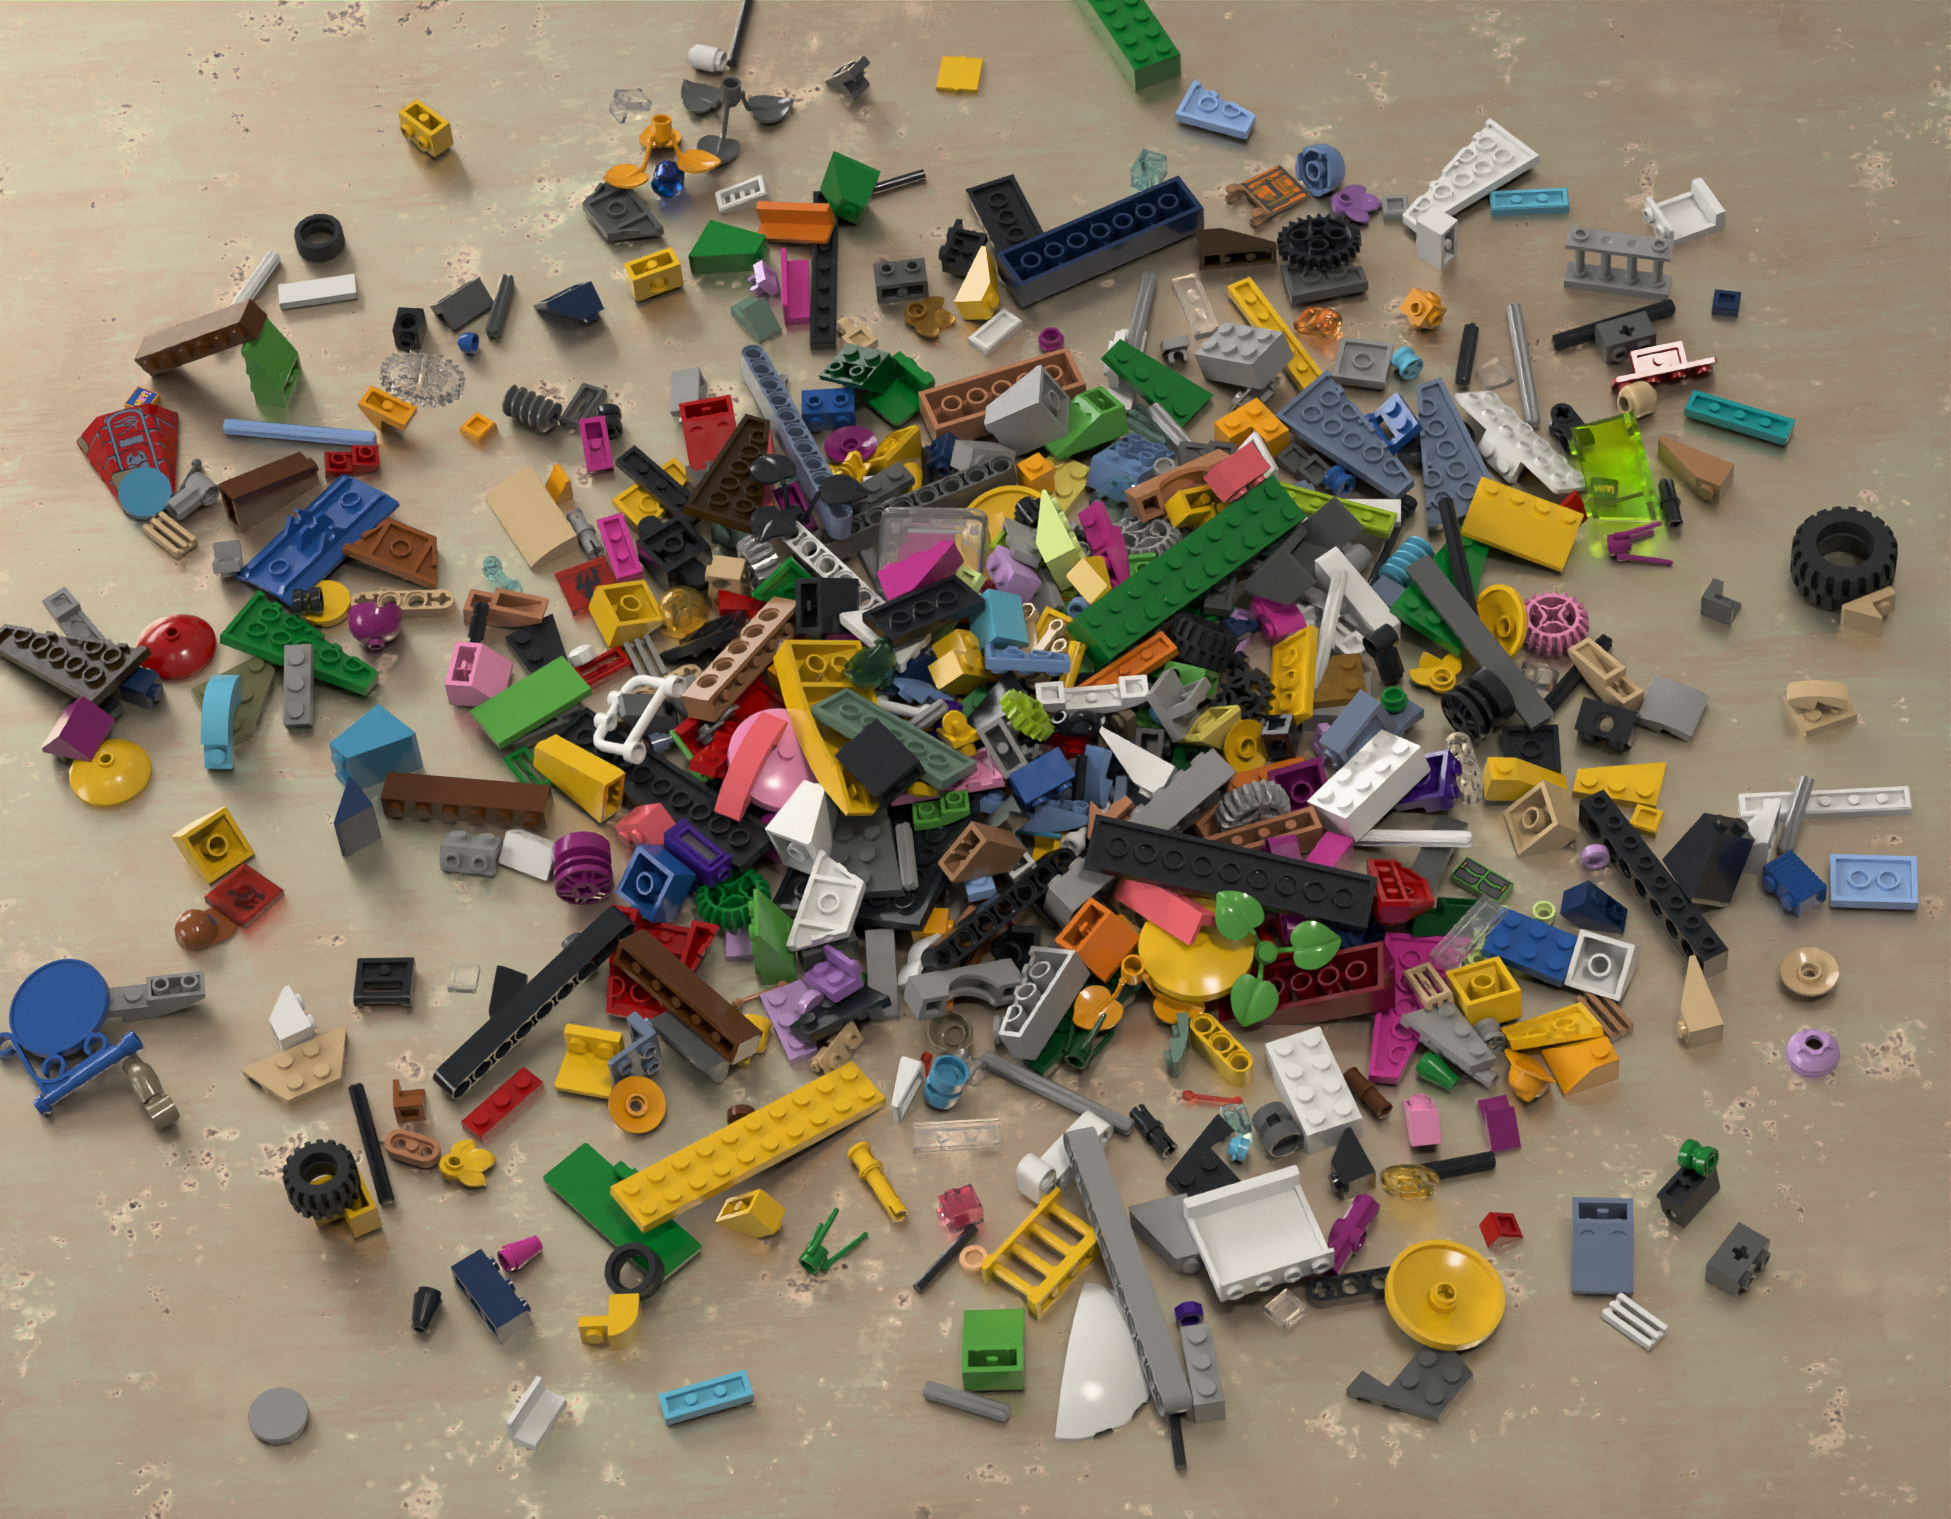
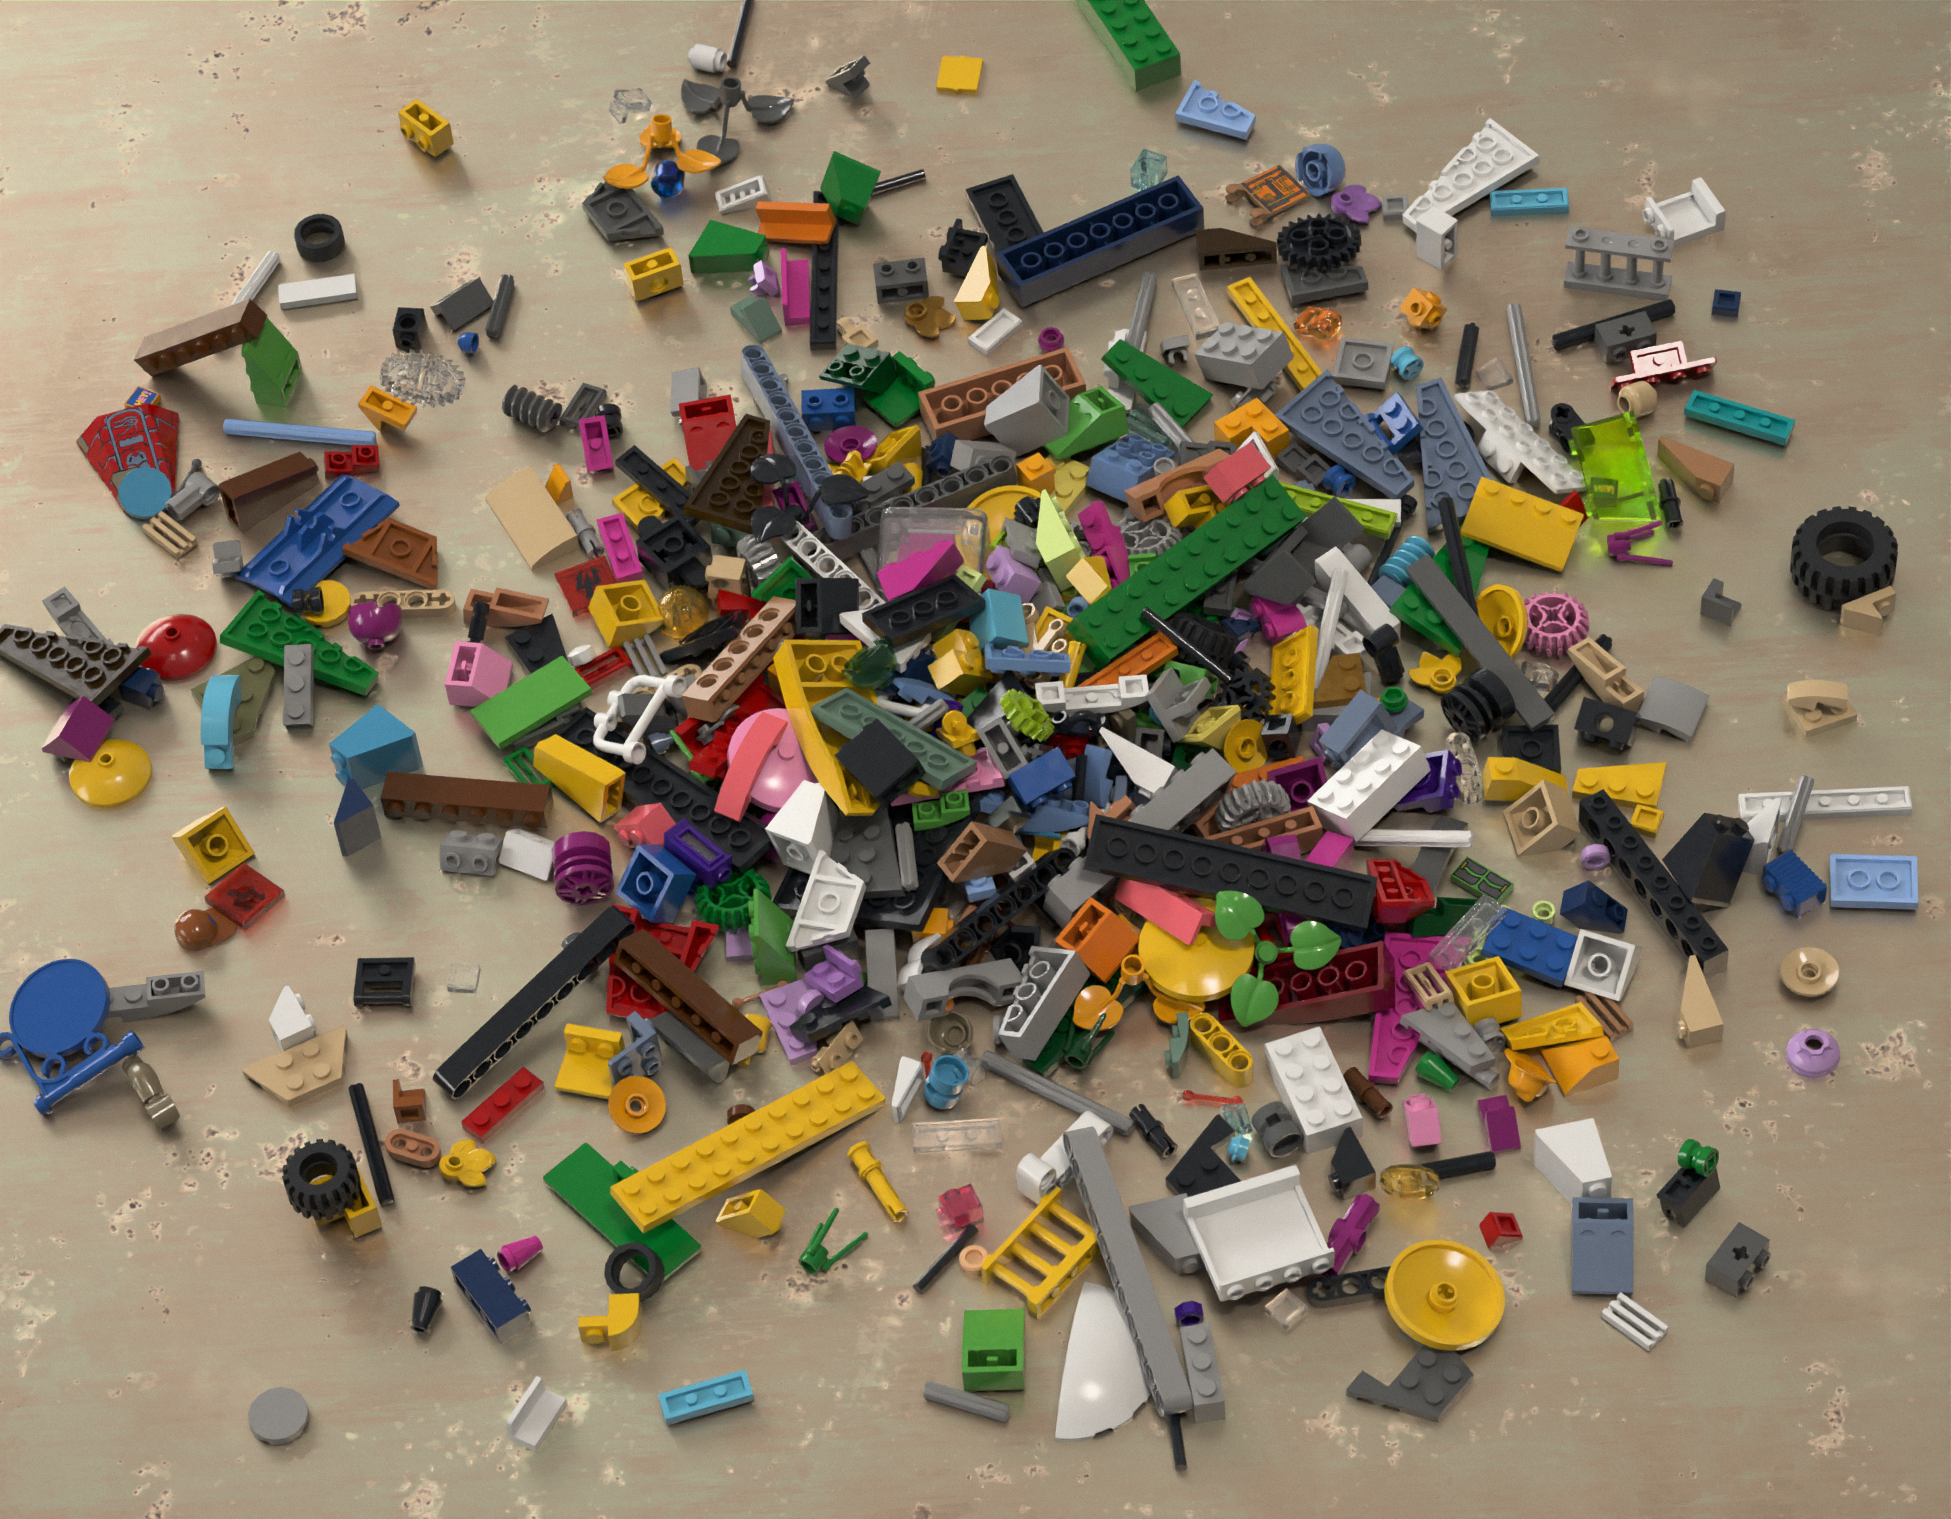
light orange tile [459,411,497,445] -> none
clear light blue bar [482,556,523,593] -> none
black slope [489,965,528,1018] -> none
dark blue slope [533,281,604,323] -> none
clear light blue beam [1089,473,1134,512] -> none
none -> black bar [1140,607,1234,684]
none -> white slope [1534,1118,1612,1205]

